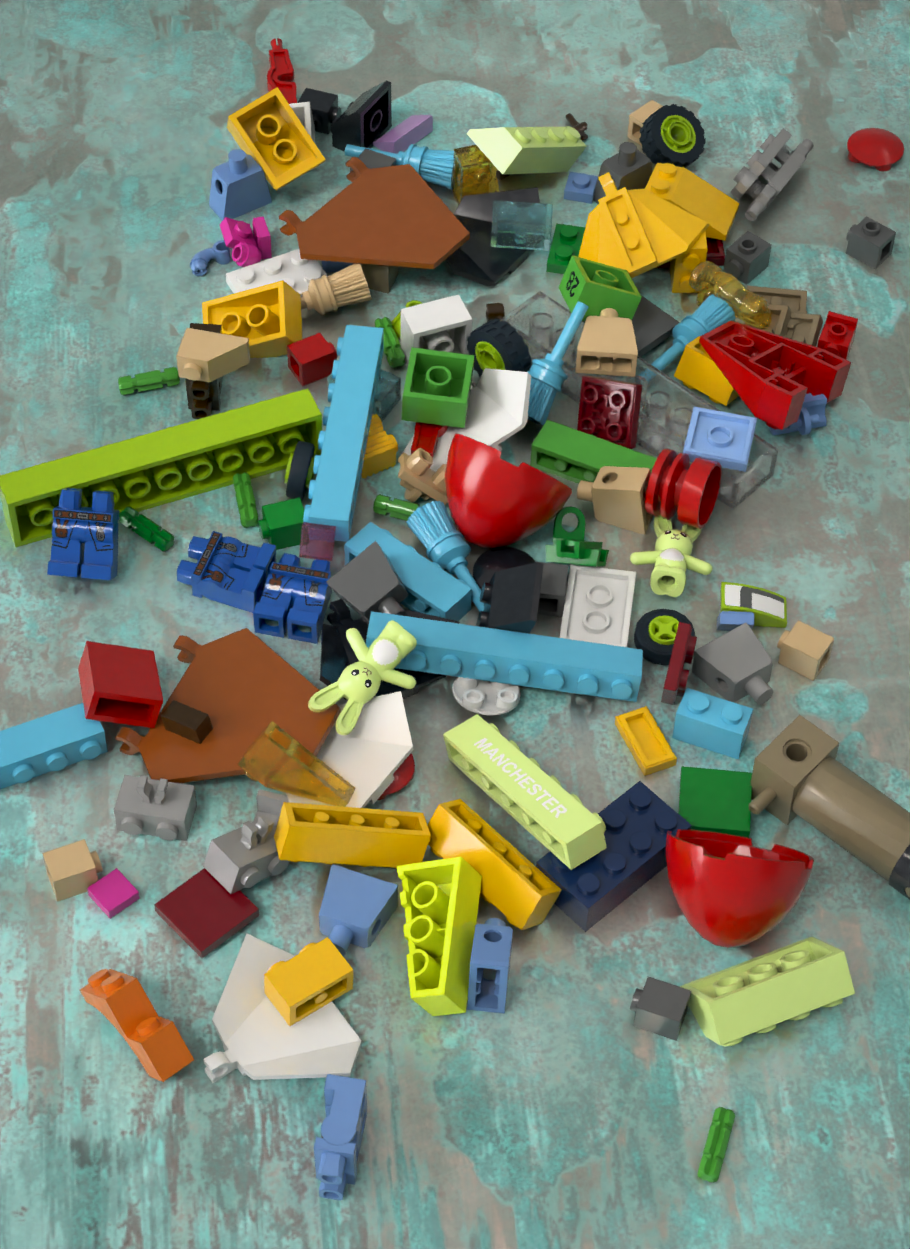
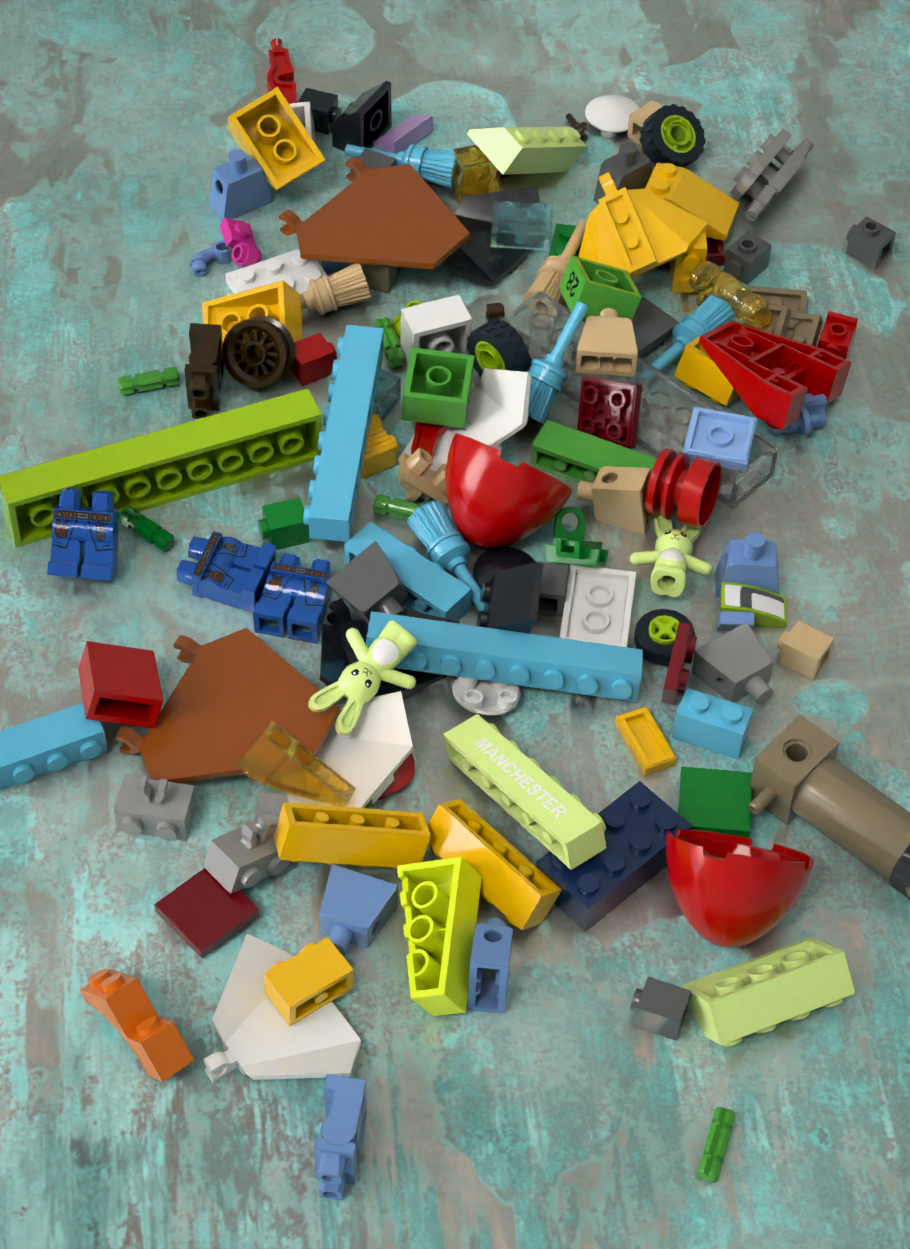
tan brick [42,839,103,902] -> none
dark pink tile [87,868,140,919] -> none
dark brown piece [161,700,213,744] -> none
tan slope [176,328,250,382] -> none
bright green axle [233,472,258,528] -> none
dark pink tile [252,216,272,260] -> none
black wheel [284,441,315,500] -> none
clear pink tile [299,522,336,561] -> none
medium blue plate [564,172,598,204] -> none
red dish [847,128,904,172] -> none
none -> dark brown wheel [222,316,295,388]
none -> tan piece [523,219,587,321]
none -> white dish [585,95,639,138]
none -> medium blue torso [715,532,779,598]

